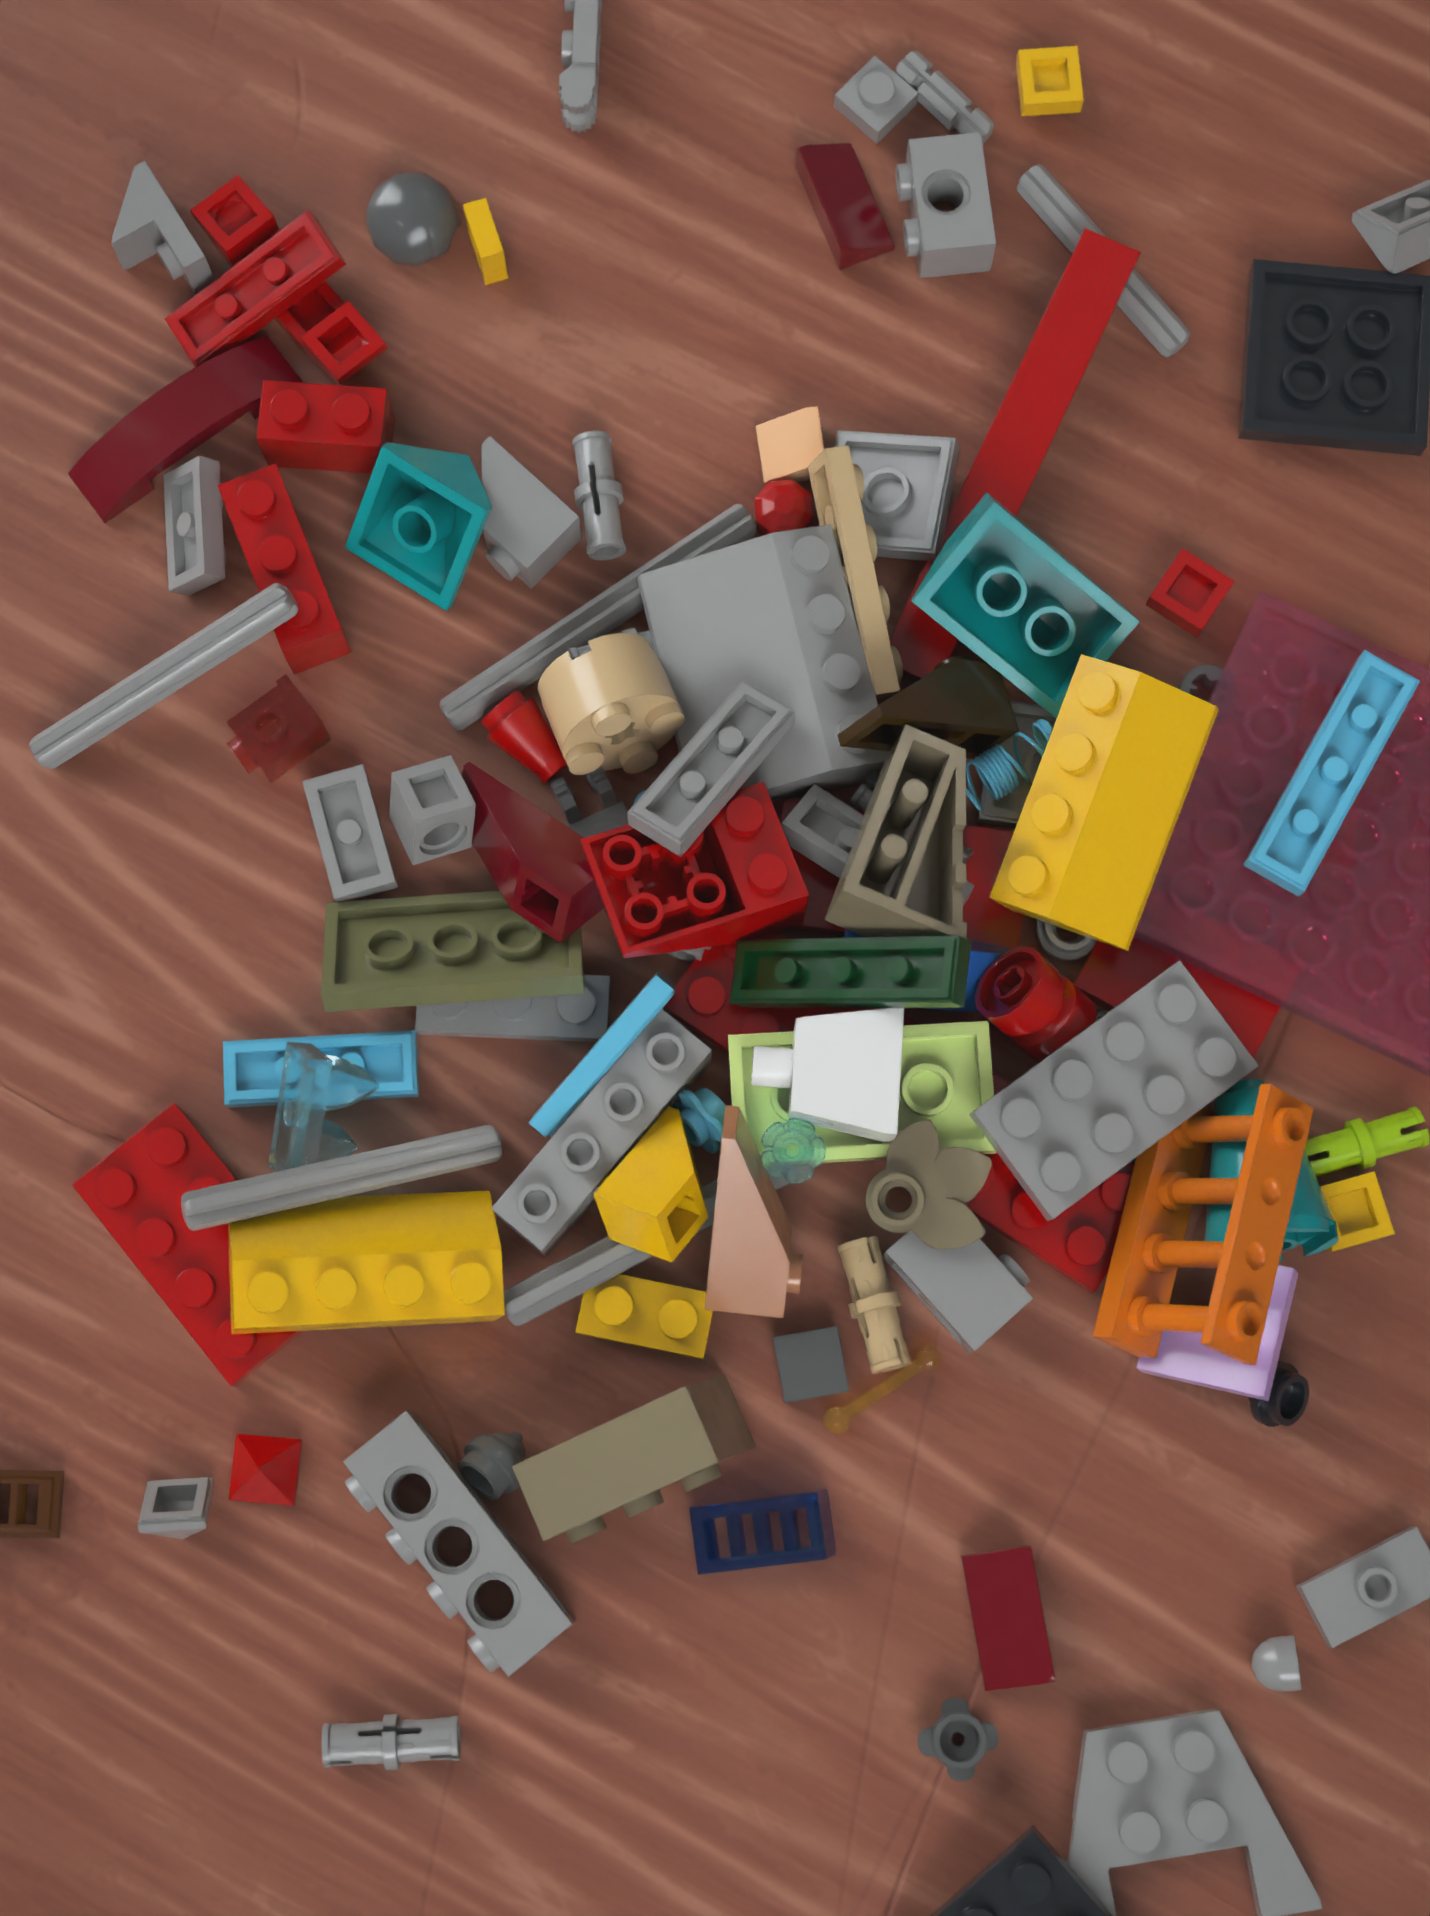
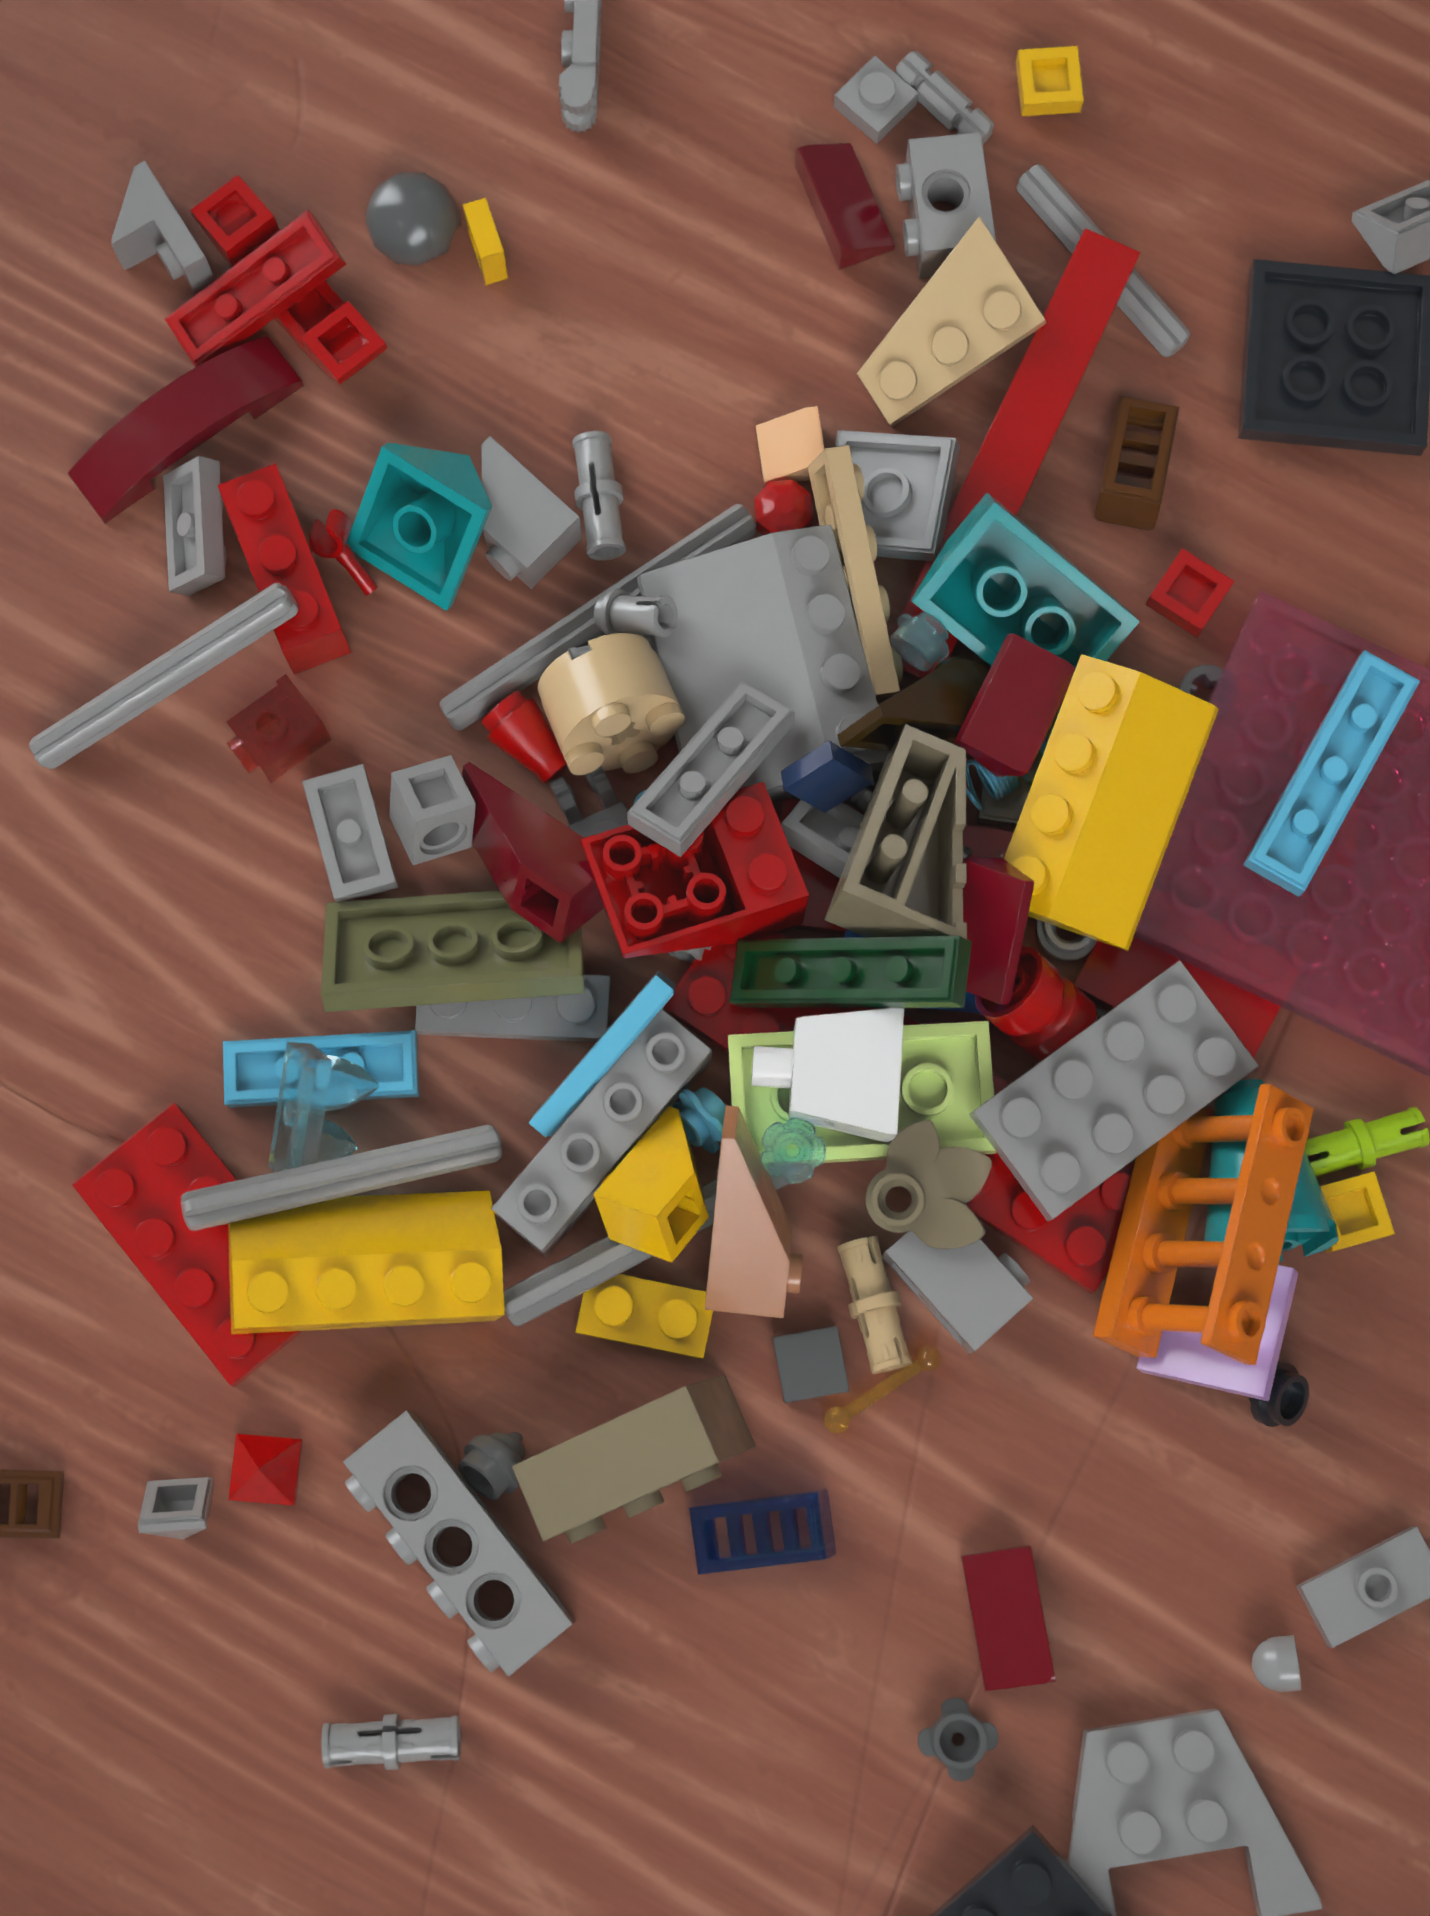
red brick [256,380,395,474] -> none
none -> red hand [309,509,378,596]
none -> light grey pin [594,589,678,637]
none -> dark blue tile [780,741,874,813]
none -> tan wing [857,216,1047,427]
none -> clear light blue plate [890,612,949,671]
none -> dark red slope [954,633,1076,777]
none -> dark red slope [963,858,1034,1004]
none -> reddish brown slope [1094,396,1179,530]

